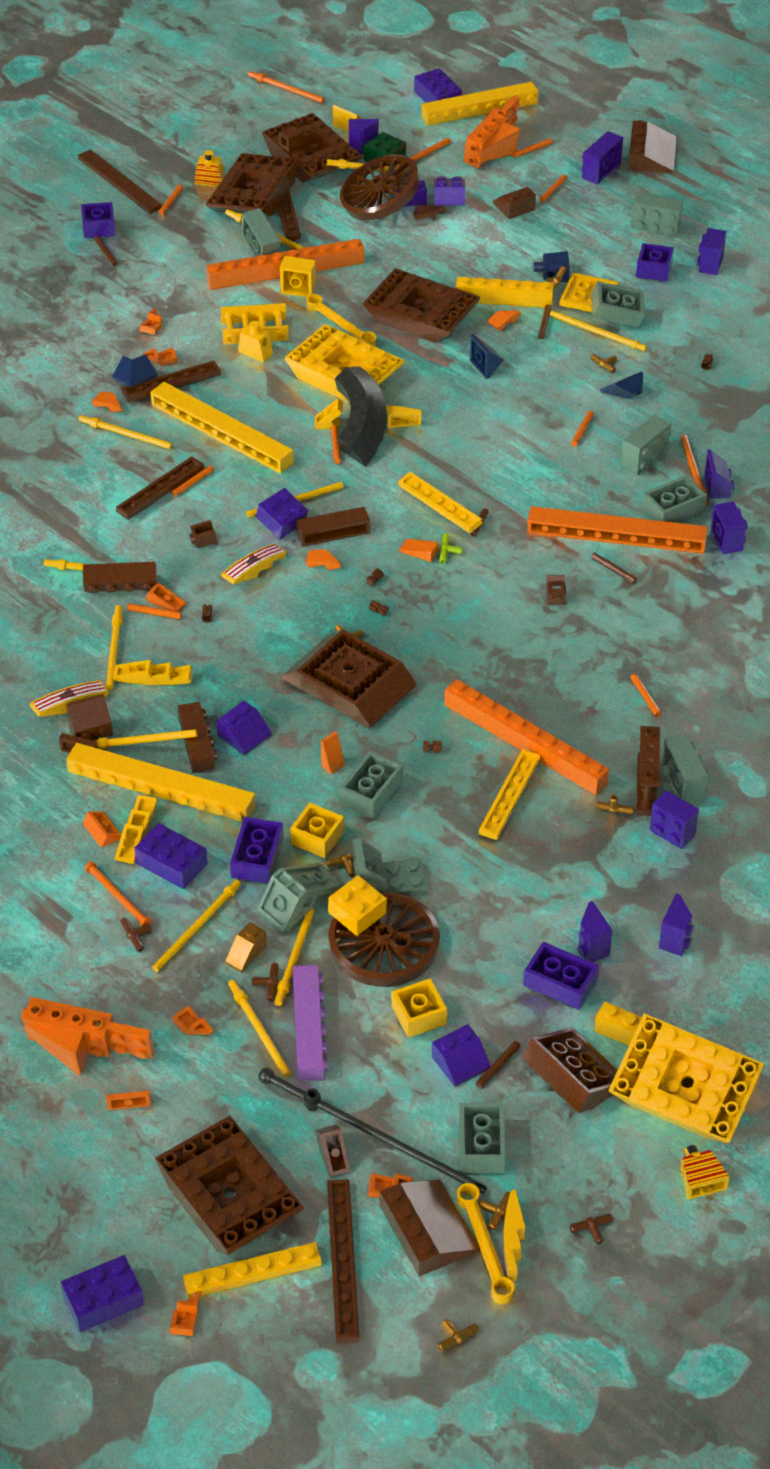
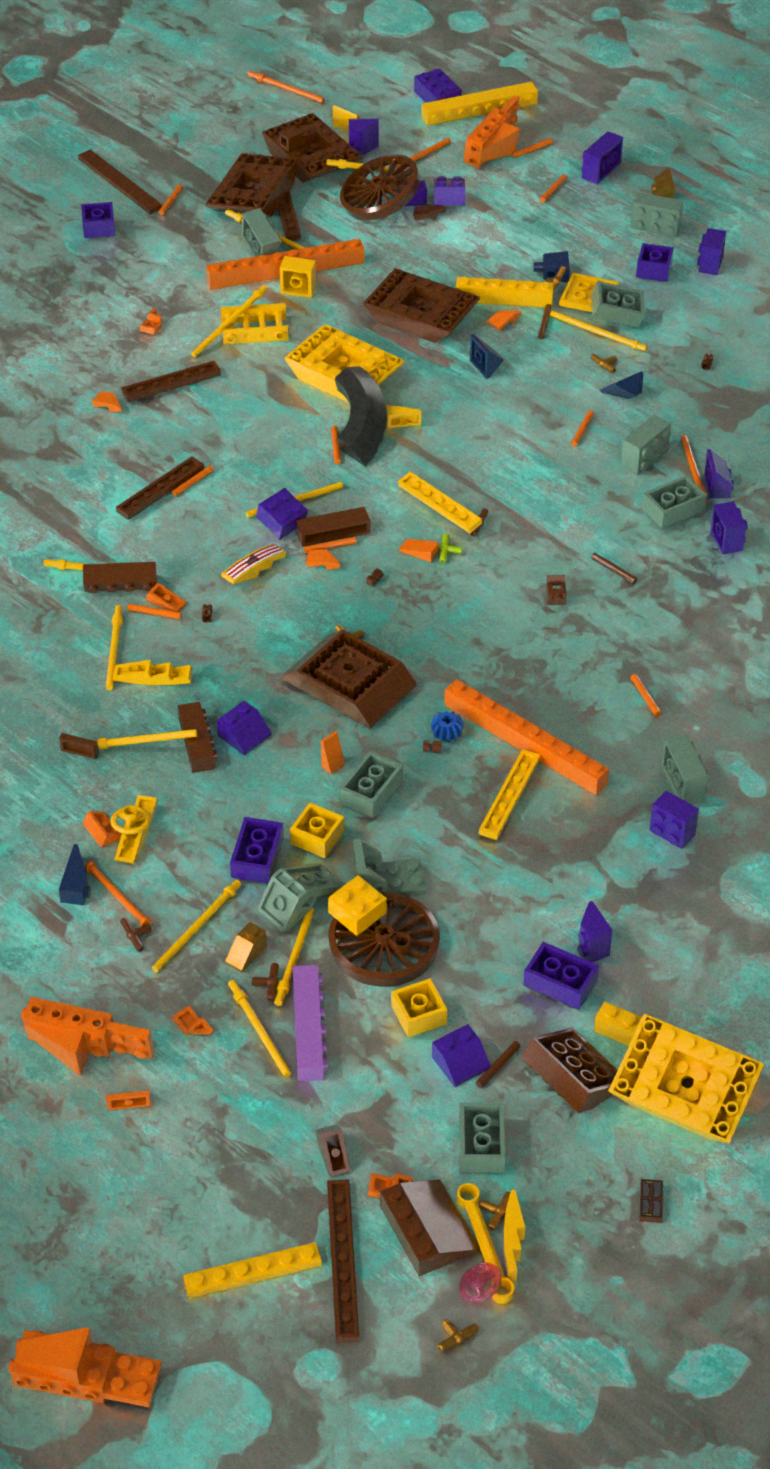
slope [30,680,109,717] -> none
dark purple brick [60,1255,144,1332] -> none
reddish brown slope [66,694,113,741] -> none
yellow brick [66,743,256,822] -> none
yellow bar [78,415,173,450] -> none
reddish brown bar [94,235,118,266] -> none
dark blue slope [112,354,158,387] -> none
dark purple brick [134,823,208,889] -> none
orange slope [143,347,178,366] -> none
yellow brick [151,382,294,474] -> none
reddish brown slope [155,1115,304,1255] -> none
orange slope [170,1292,200,1336] -> none
reddish brown window [189,520,218,548] -> none
yellow torso [194,150,226,186] -> none
yellow torso [238,321,273,363] -> none
pearl dark grey bar [258,1067,487,1194] -> none
yellow piece [306,294,376,347] -> none
yellow slope [314,398,343,430] -> none
pearl gold piece [326,854,355,877] -> none
dark green brick [364,132,406,167] -> none
reddish brown piece [369,600,389,616] -> none
reddish brown slope [493,187,536,219] -> none
orange brick [527,506,707,554] -> none
reddish brown piece [569,1213,613,1244] -> none
pearl gold piece [595,795,635,815] -> none
slope [628,120,677,173] -> none
reddish brown fence [636,726,660,816] -> none
dark purple slope [659,893,694,956] -> none
yellow torso [680,1145,729,1200] -> none
none -> orange wedge [8,1327,162,1407]
none -> dark blue slope [59,844,91,906]
none -> yellow piece [111,805,150,834]
none -> yellow bar [191,285,268,358]
none -> orange bar [303,537,357,554]
none -> blue gear [431,710,464,742]
none -> clear pink piece [459,1263,501,1303]
none -> tile [639,1179,663,1223]
none -> pearl gold slope [651,168,675,199]

